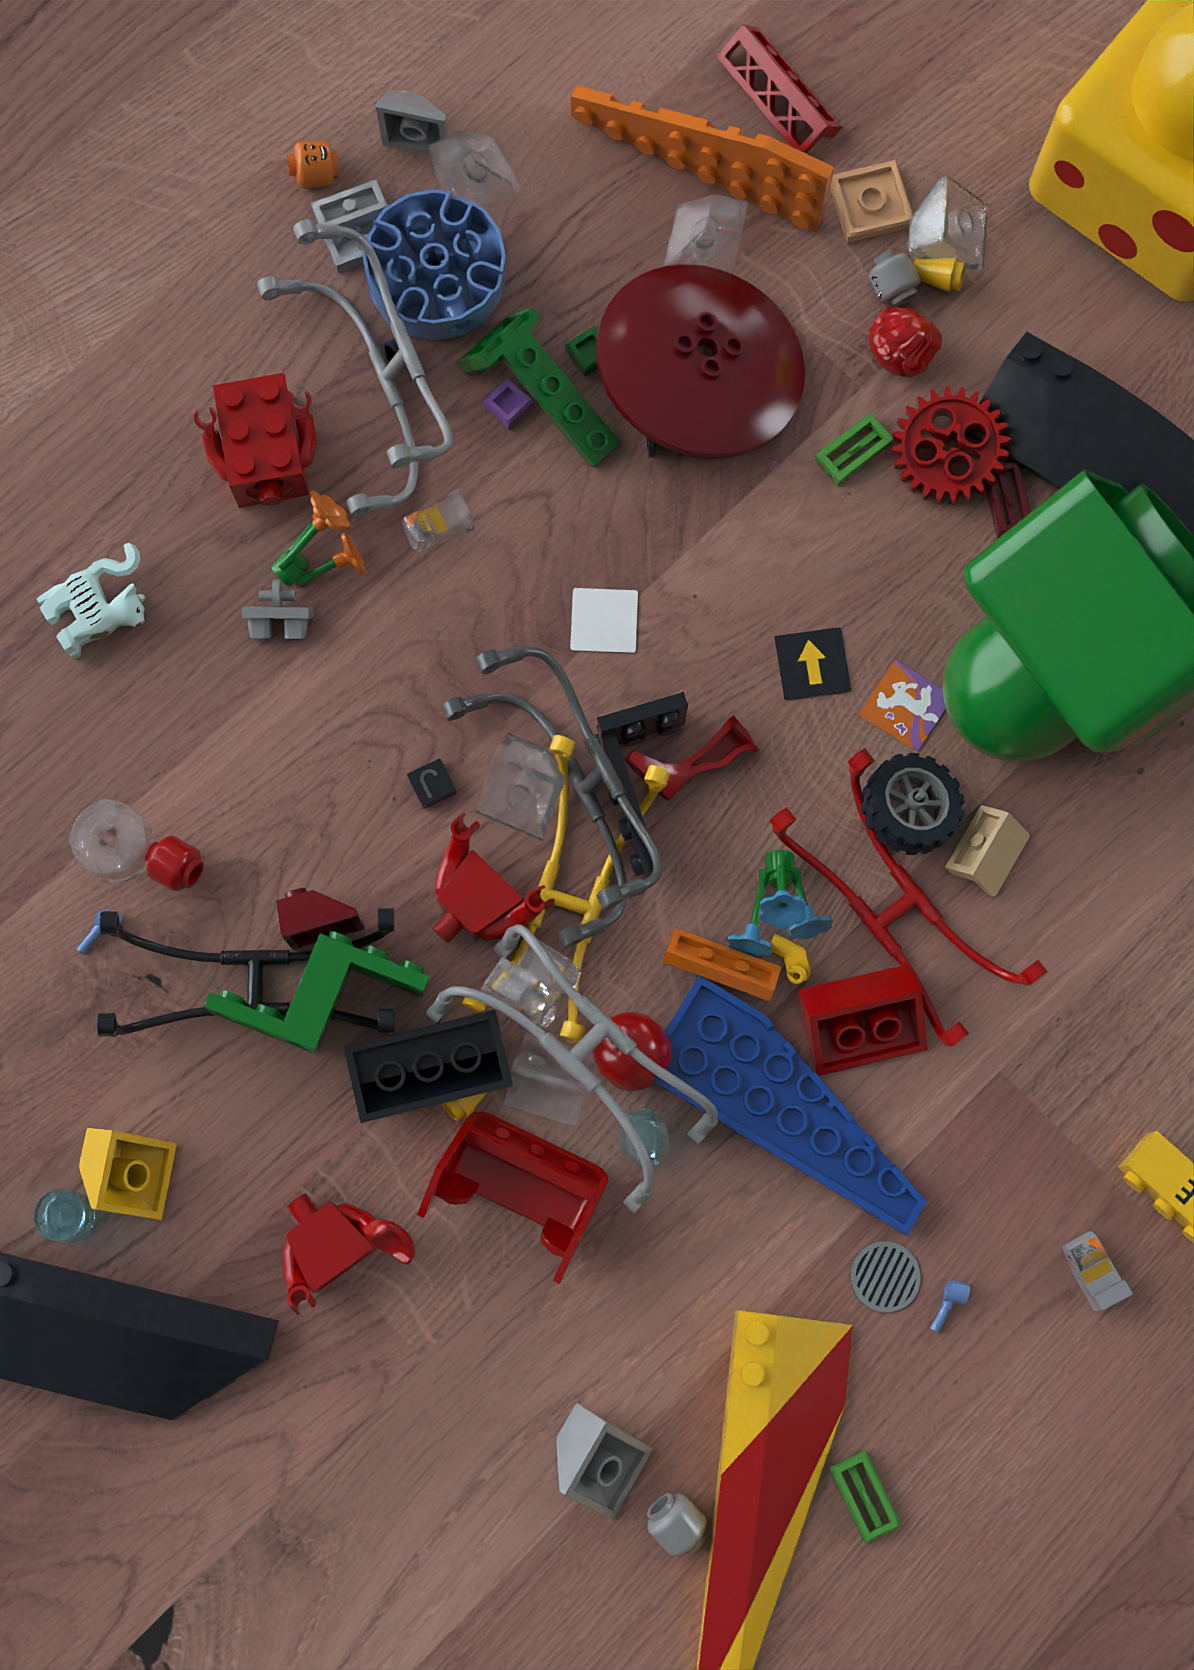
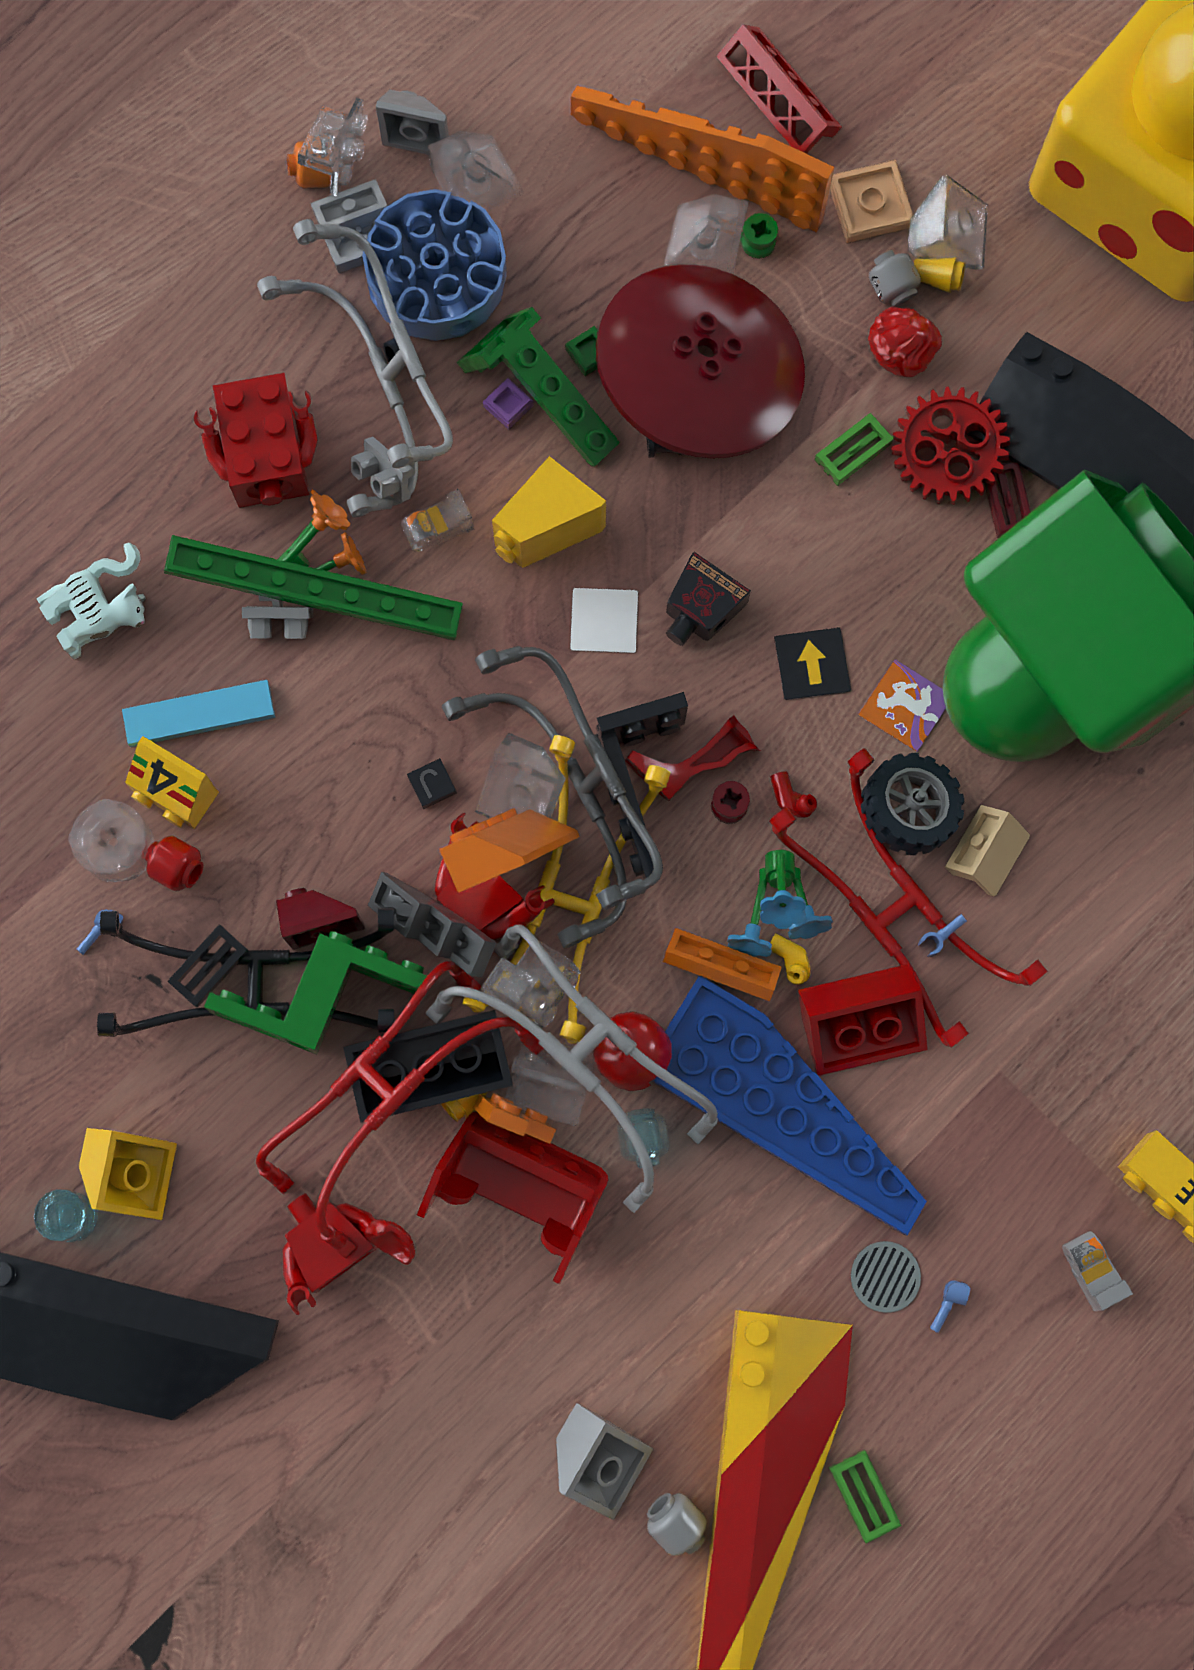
none -> medium azure tile [122,680,276,747]
none -> yellow slope [125,736,219,829]
none -> green tile [164,535,463,640]
none -> black tile [167,924,250,1007]
none -> red bar [256,961,544,1259]
none -> clear bracket [298,98,367,196]
none -> light grey hips [351,436,415,502]
none -> dark grey slope [368,872,496,978]
none -> orange slope [439,808,580,893]
none -> orange plate [473,1093,556,1144]
none -> yellow slope [492,456,606,568]
none -> torso [666,552,751,646]
none -> dark red wheel [711,781,750,824]
none -> green wheel [741,213,778,259]
none -> red arm [770,771,817,818]
none -> medium blue hand [918,914,967,957]

